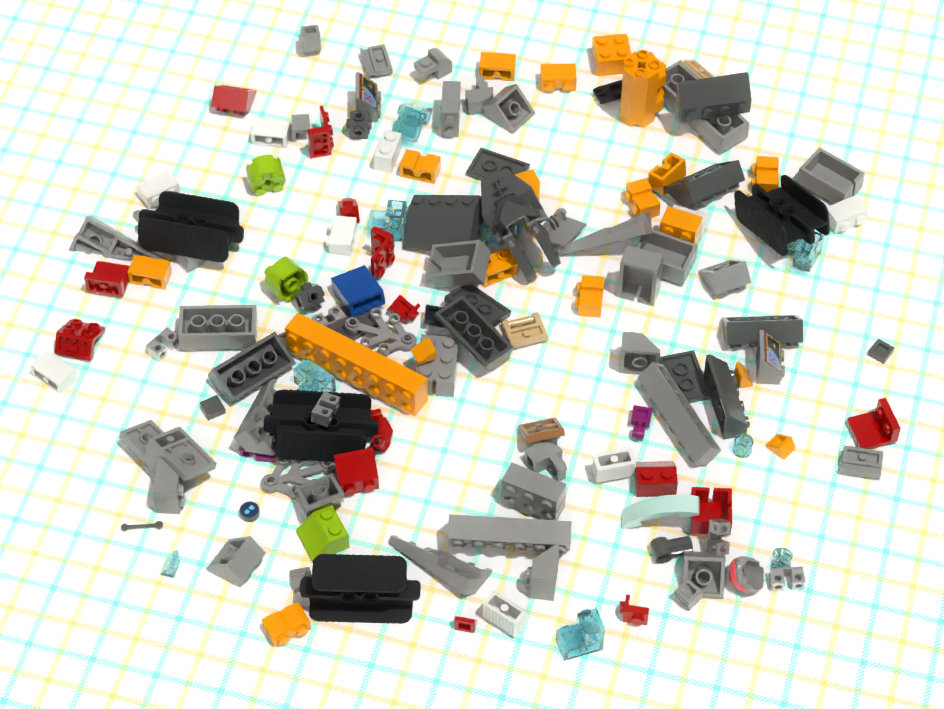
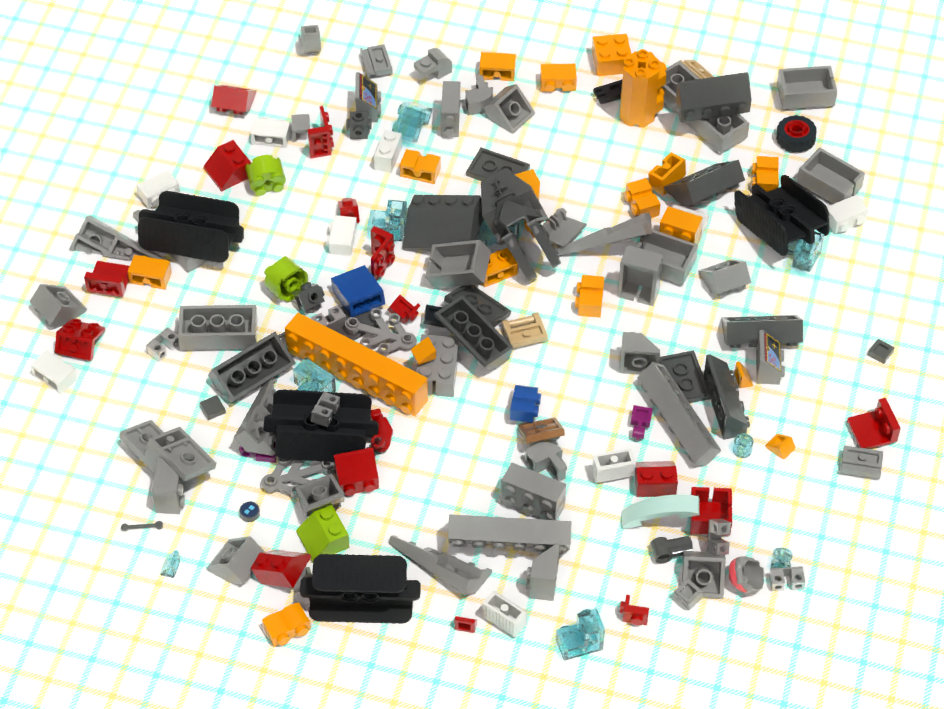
none -> light grey slope [29,284,87,326]
none -> red slope [203,140,251,192]
none -> red slope [250,550,311,588]
none -> blue brick [510,385,542,423]
none -> black wheel [776,115,817,153]
none -> light grey piece [777,65,838,109]

